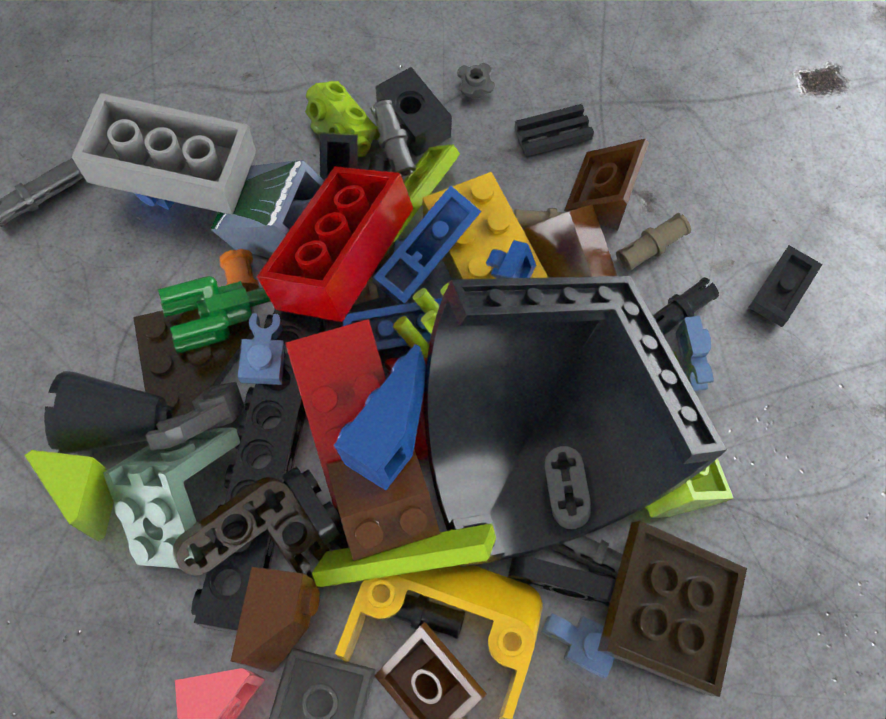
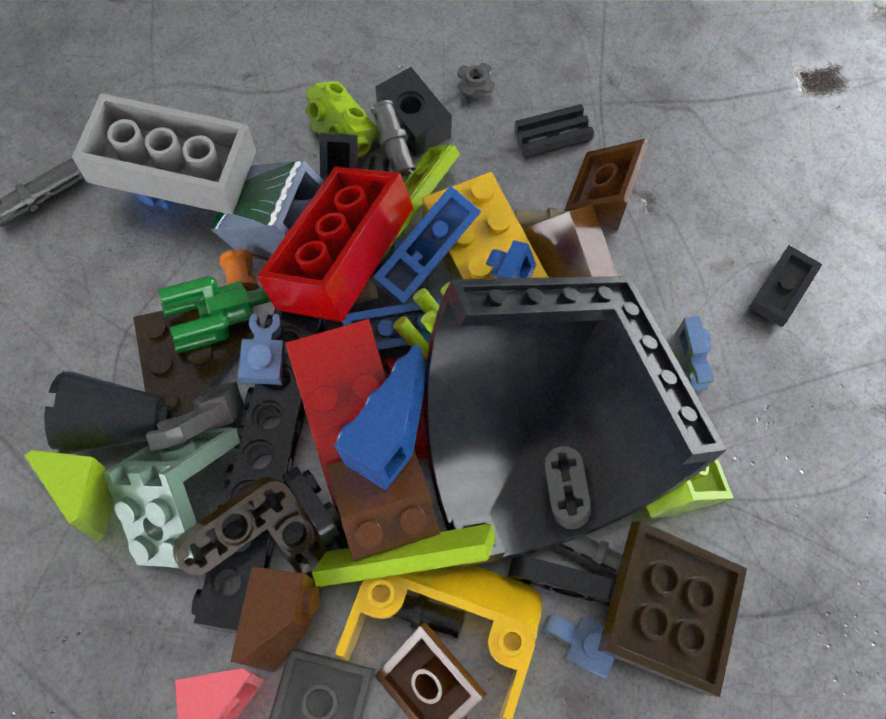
dark tan pin [616,212,691,272] -> none
black pin [652,277,719,335] -> none

